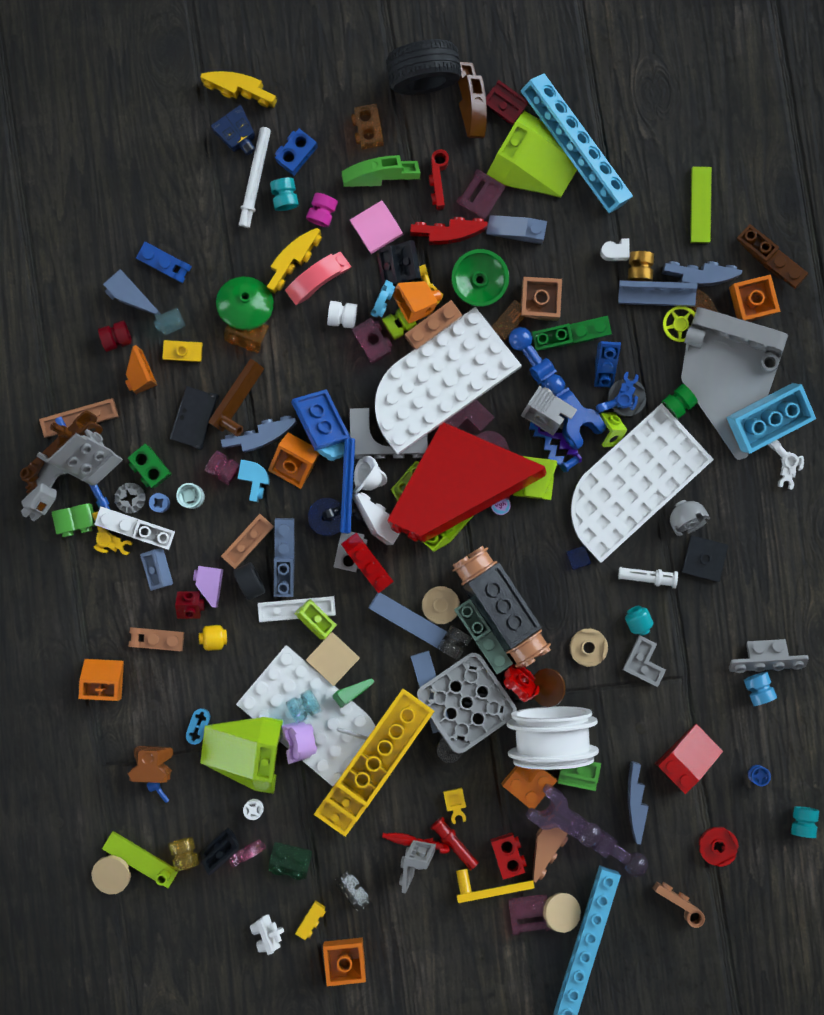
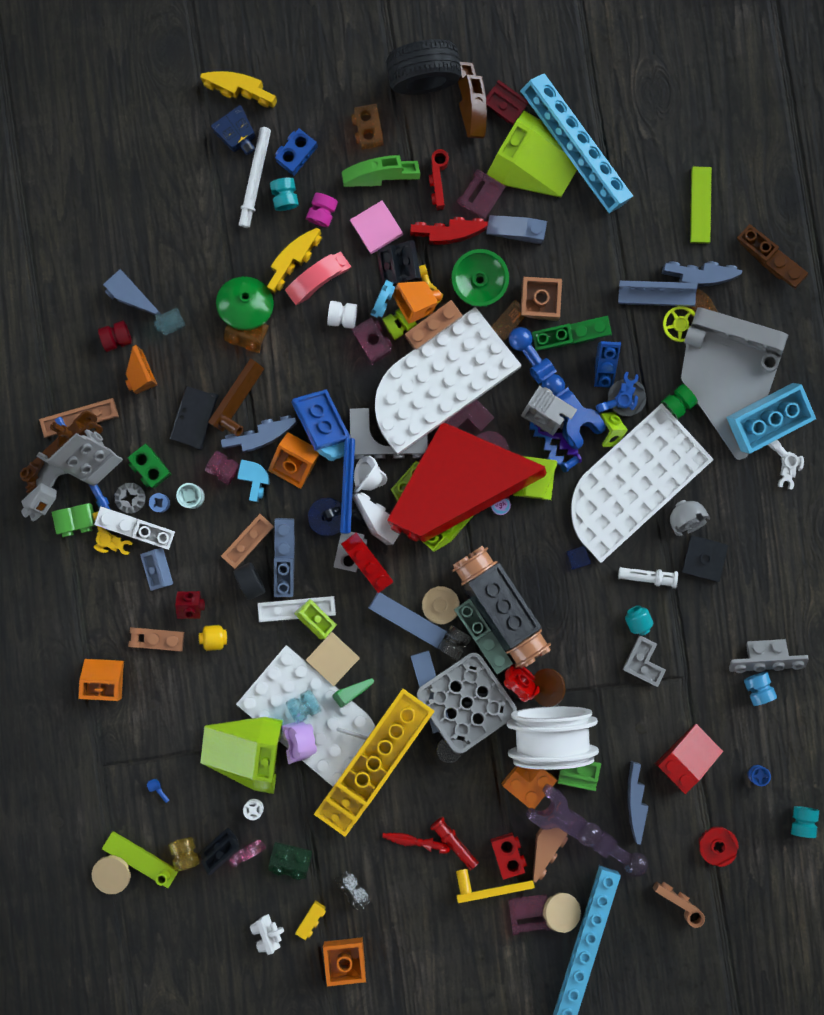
dark orange piece [127,746,173,783] -> none
blue plate [136,242,192,284] -> none
yellow plate [163,340,203,362] -> none
dark azure beam [186,708,210,745] -> none
lavender slope [193,566,223,607] -> none
light grey bracket [399,840,436,893] -> none
yellow plate [443,787,466,824] -> none
tan tile [569,628,608,667] -> none
white leg [600,238,630,261] -> none
pearl gold wheel [628,251,654,281] -> none
orange slope [729,274,780,322] -> none

